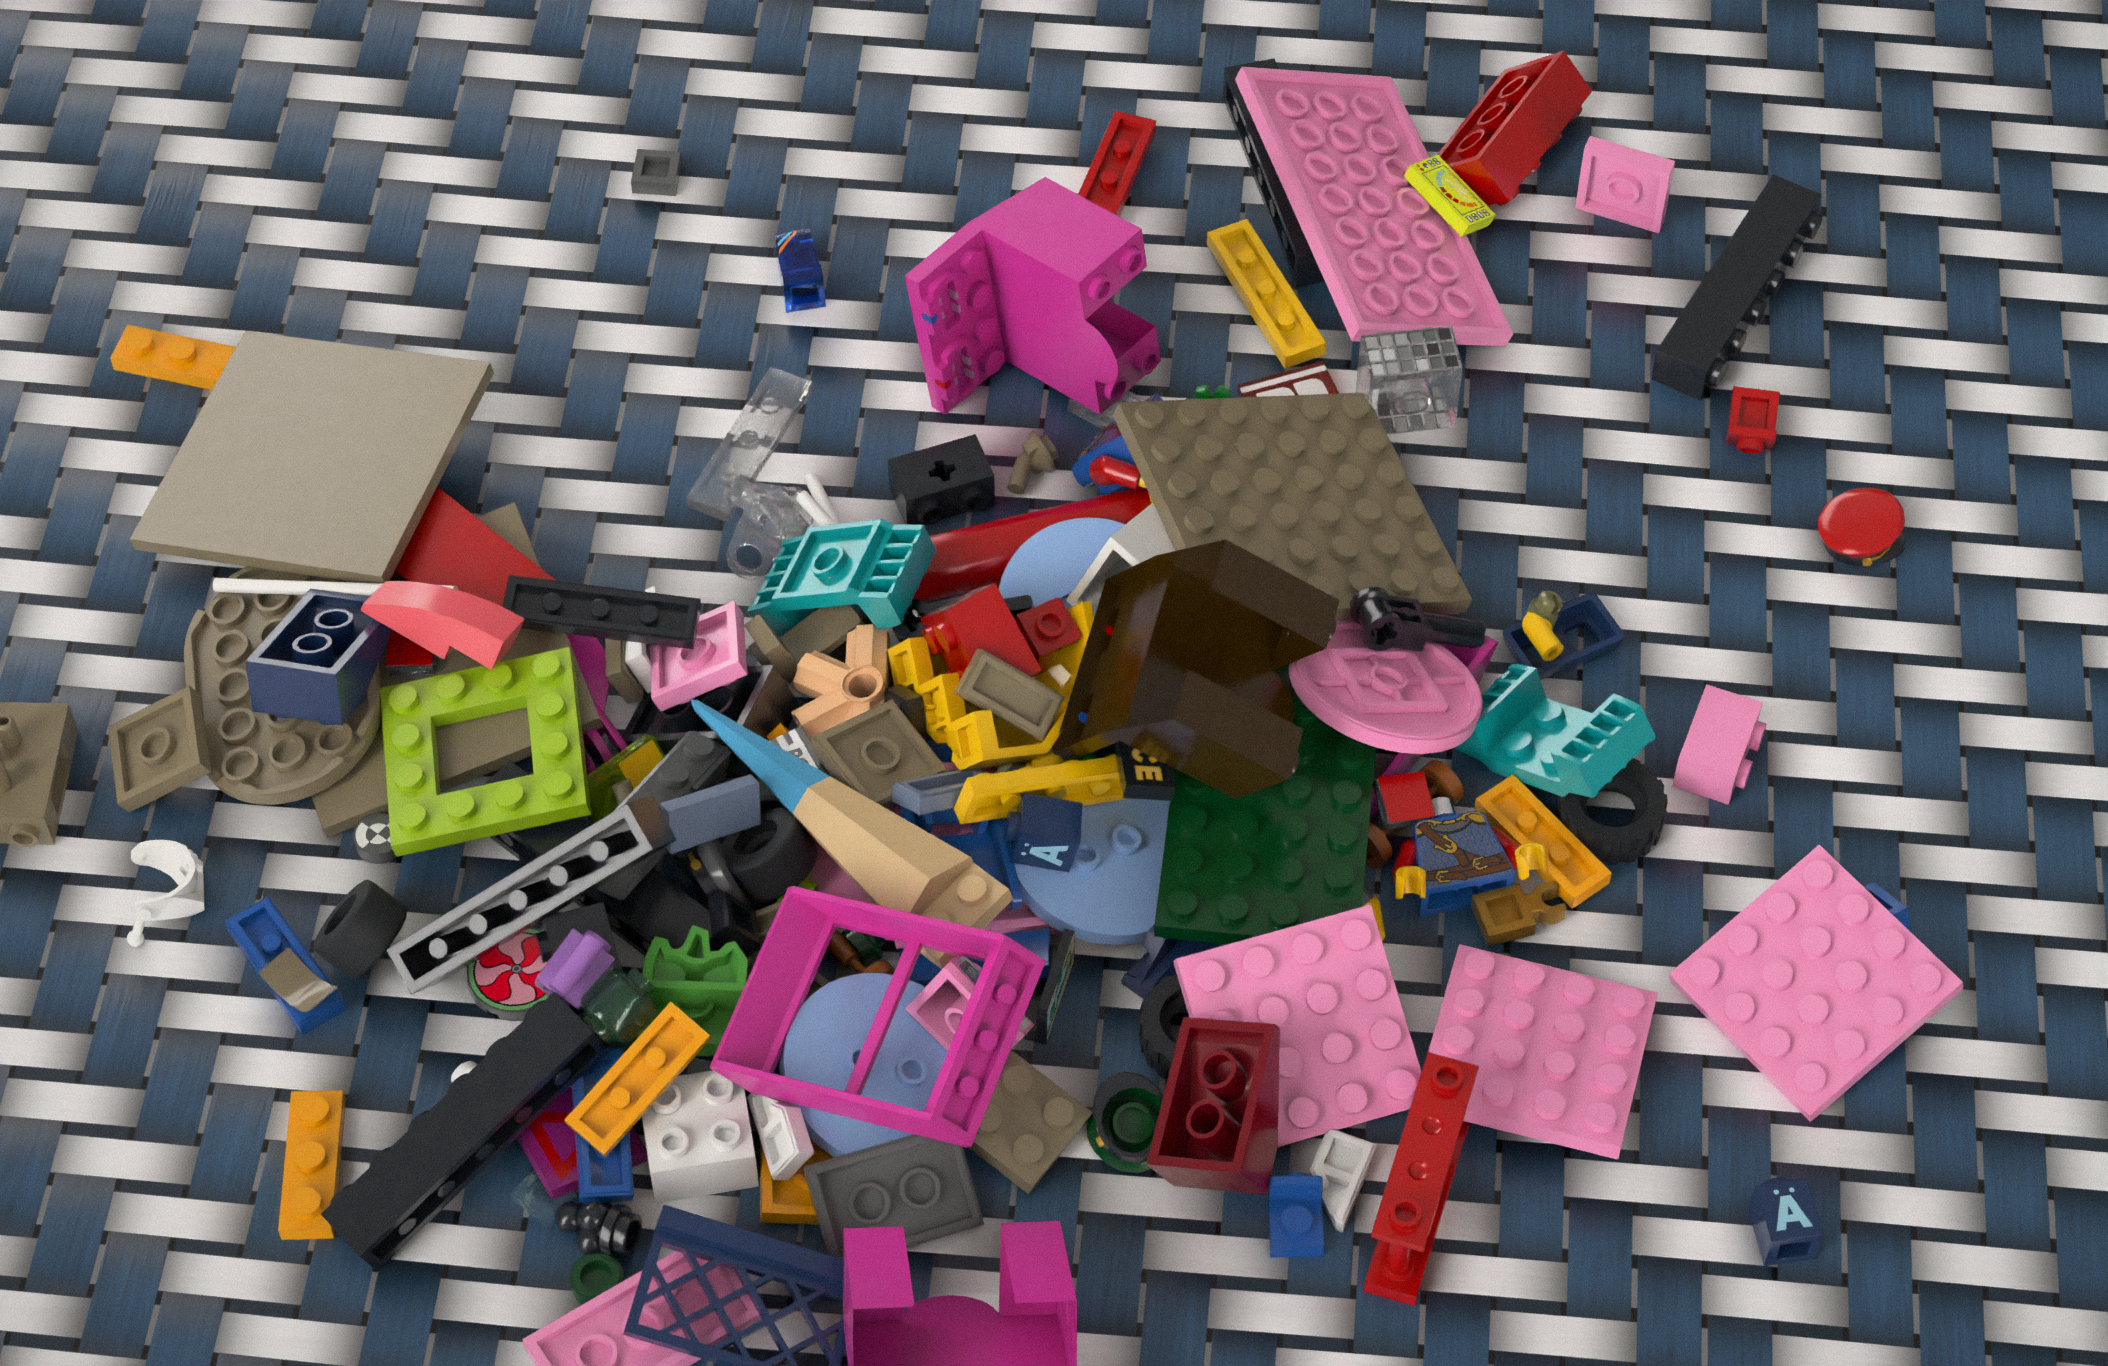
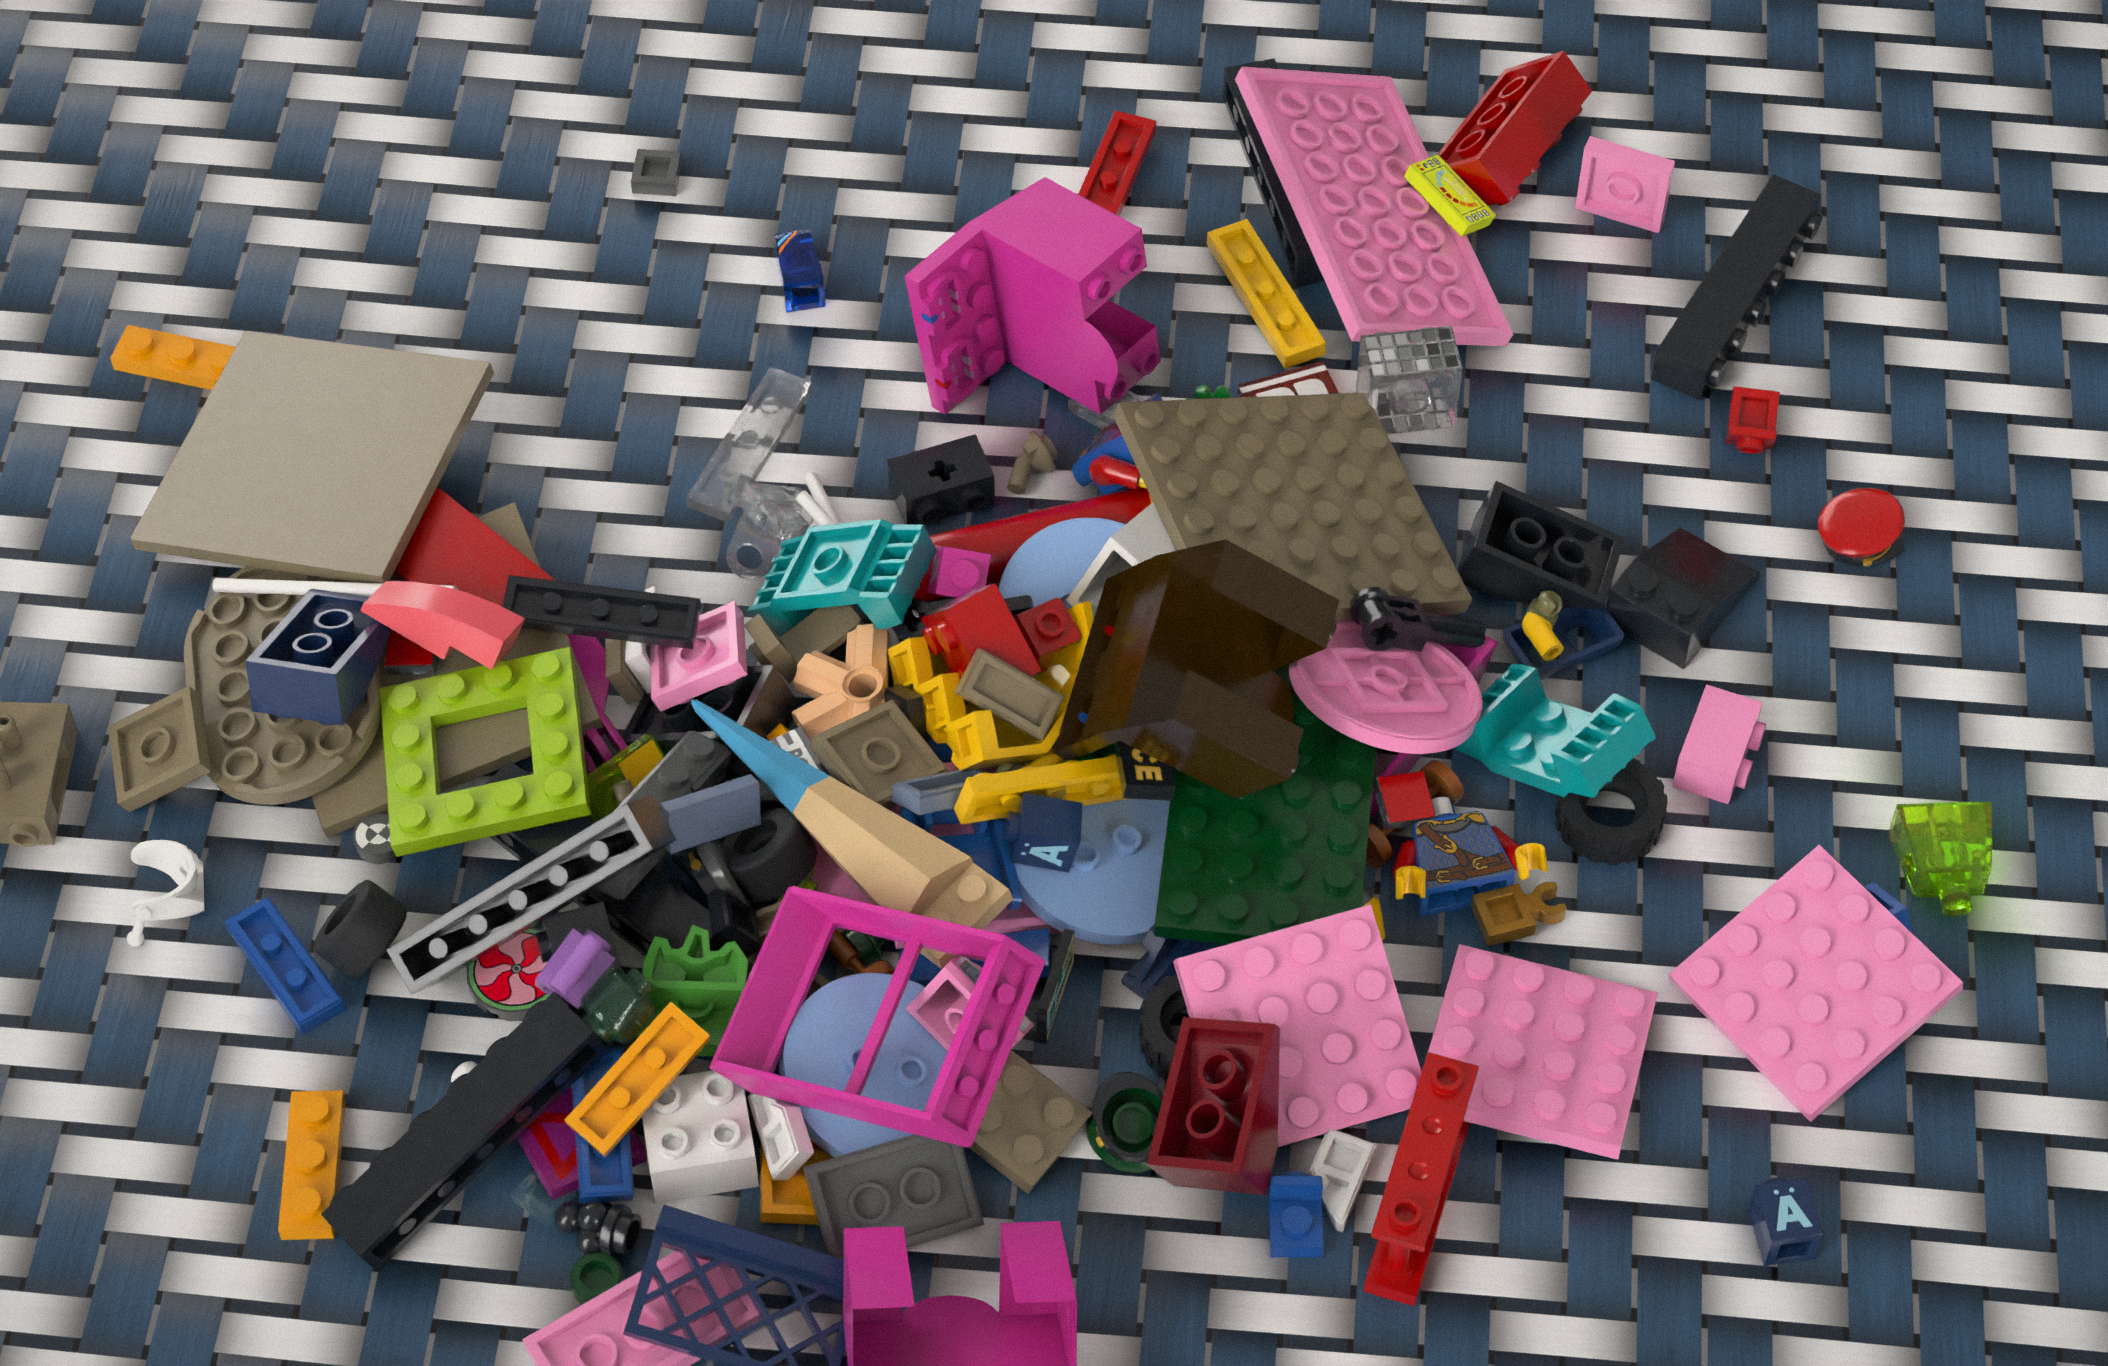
dark tan sticker [259,947,340,1013] -> none
light orange plate [1474,774,1612,909] -> none
none -> dark pink brick [927,545,991,598]
none -> black slope [1457,481,1625,610]
none -> black slope [1606,527,1760,669]
none -> clear neon green torso [1888,801,1992,917]

